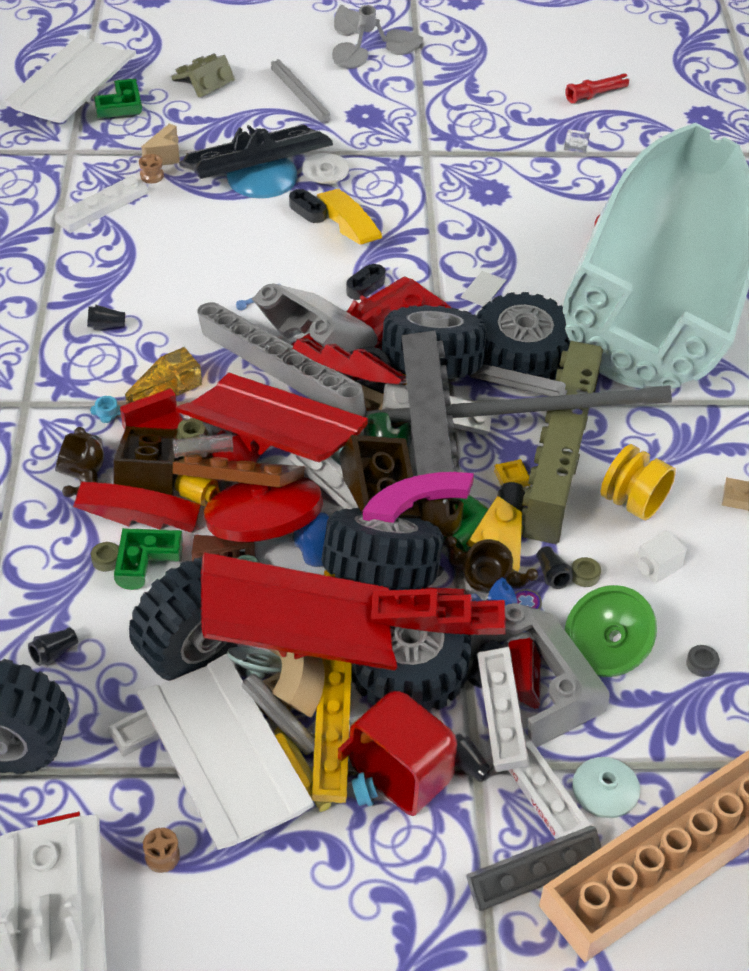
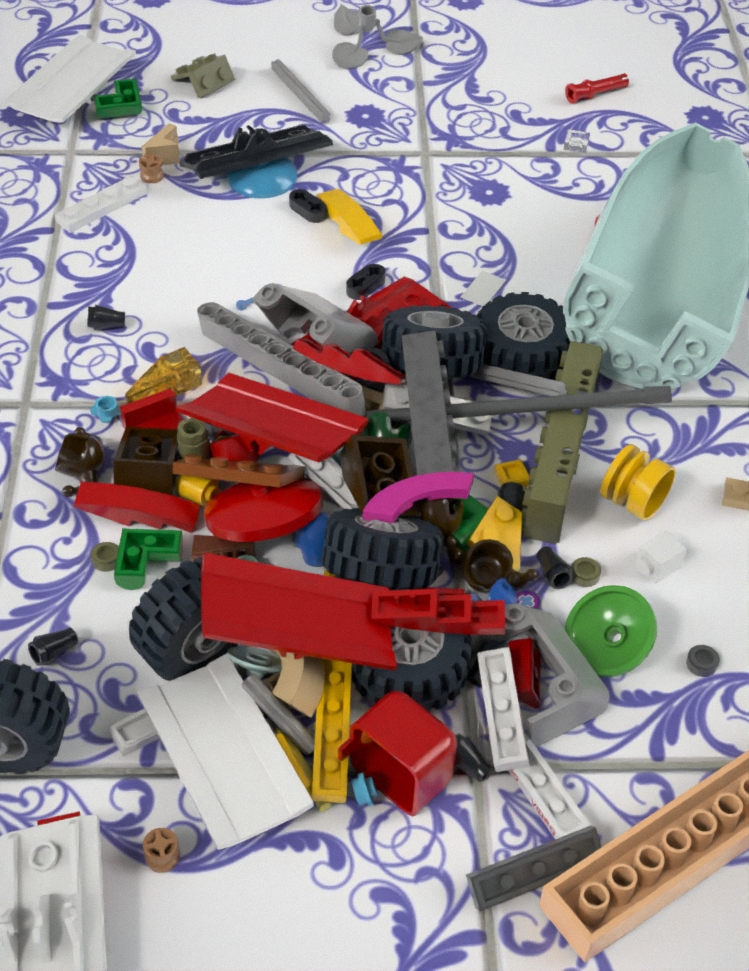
clear pin [172,433,233,458] -> none
white dish [302,153,349,184] -> none
light aqua dish [572,757,640,818] -> none

